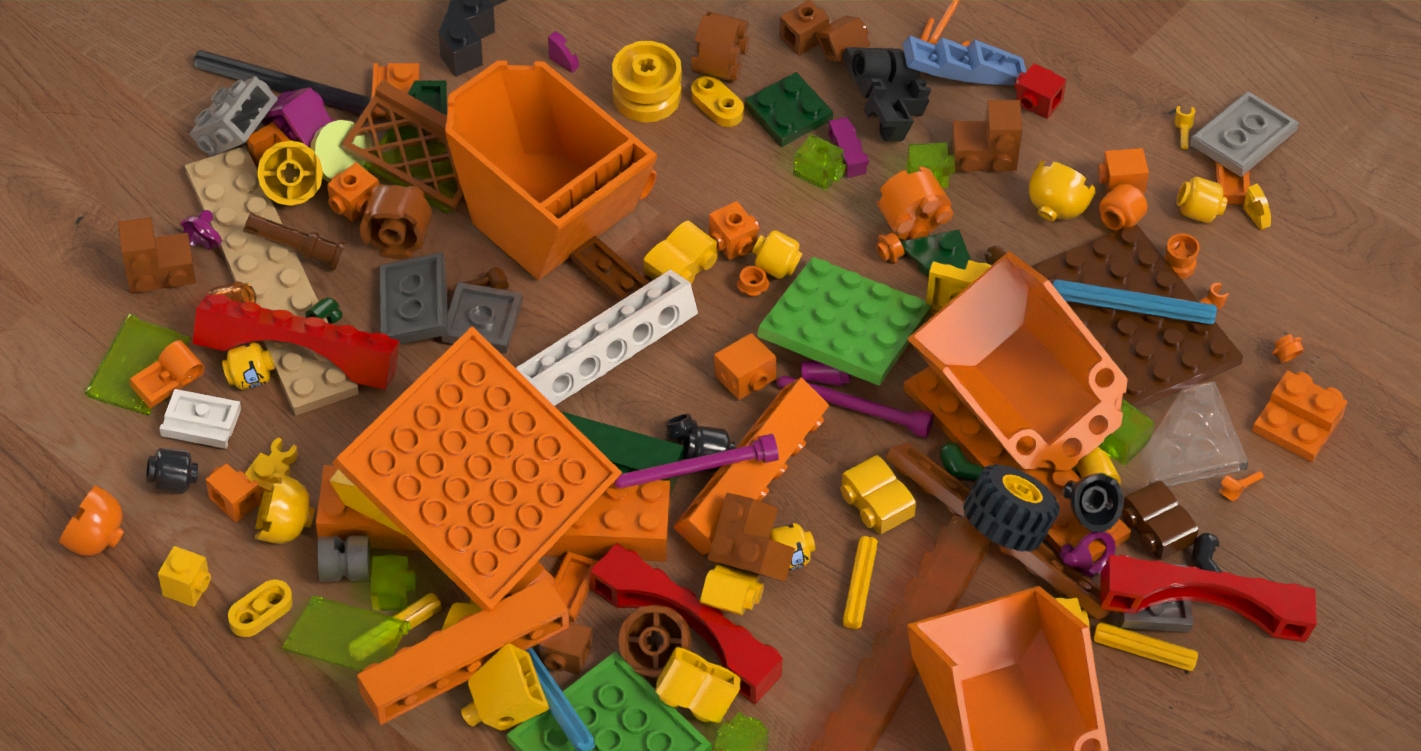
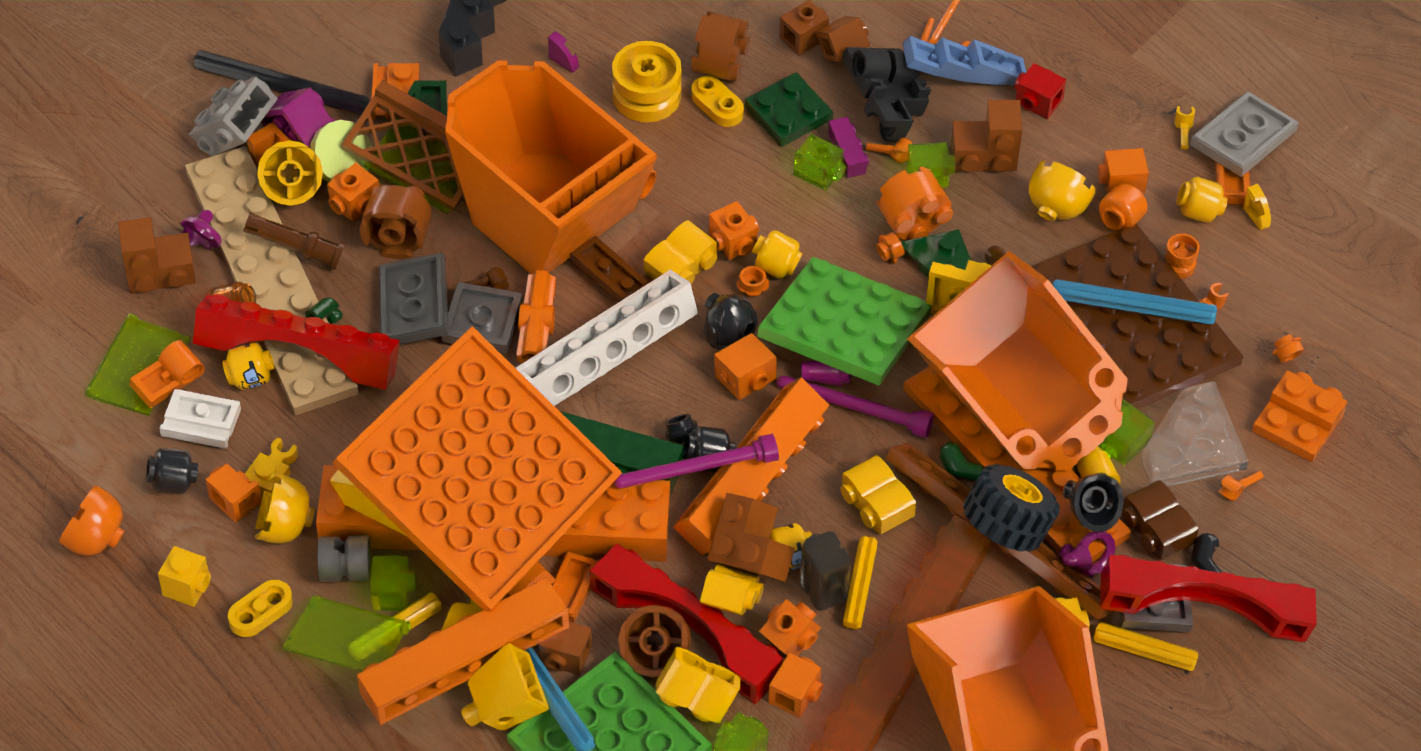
none -> orange piece [517,270,557,364]
none -> black helmet [704,293,758,351]
none -> orange brick [759,599,822,656]
none -> orange brick [768,653,824,718]
none -> clear smoke brick [800,531,851,611]
none -> orange hand [866,138,913,163]

